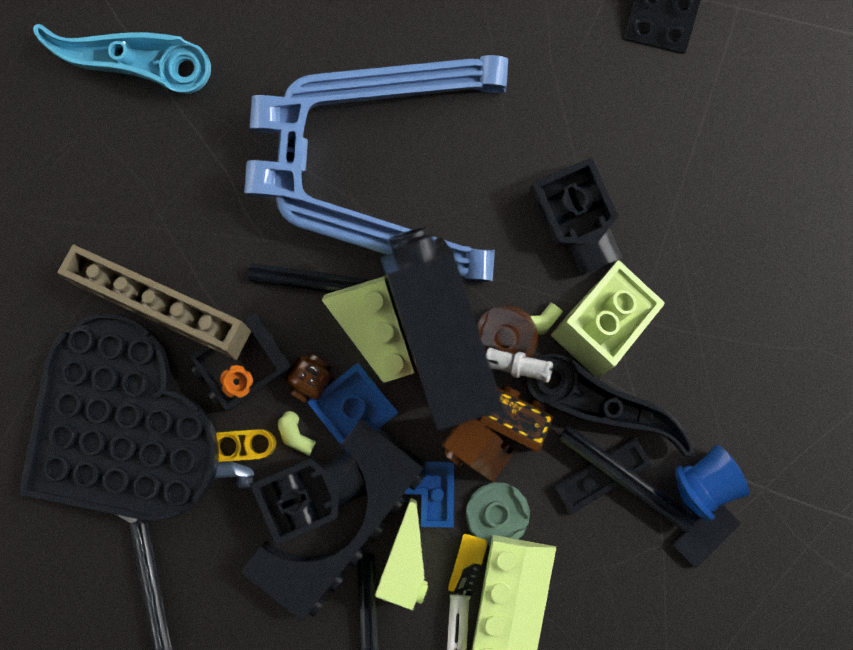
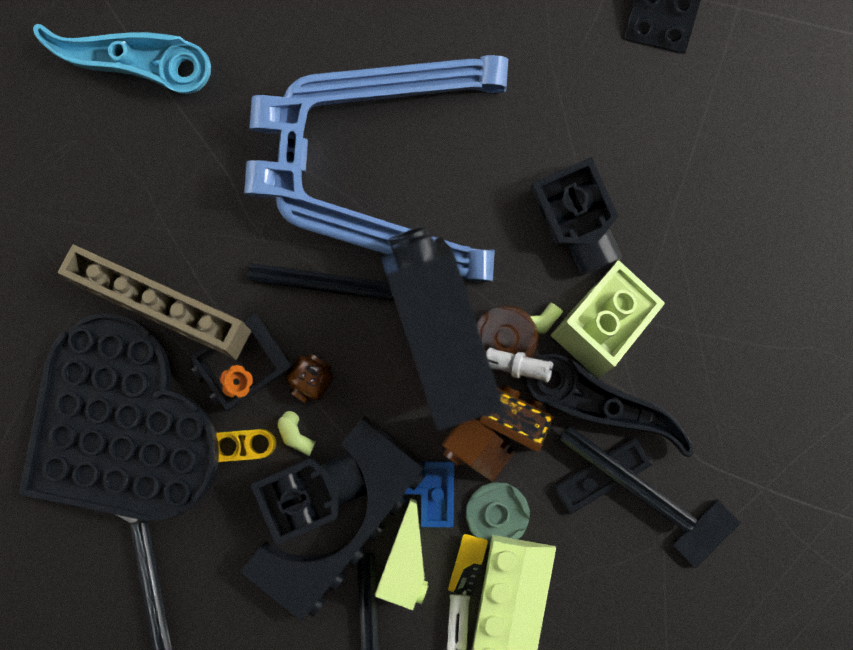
sand blue arm [215,461,255,488] -> none
blue plate [308,363,398,453] -> none
yellowish green wedge [322,276,415,383] -> none
blue hat [675,445,750,522] -> none

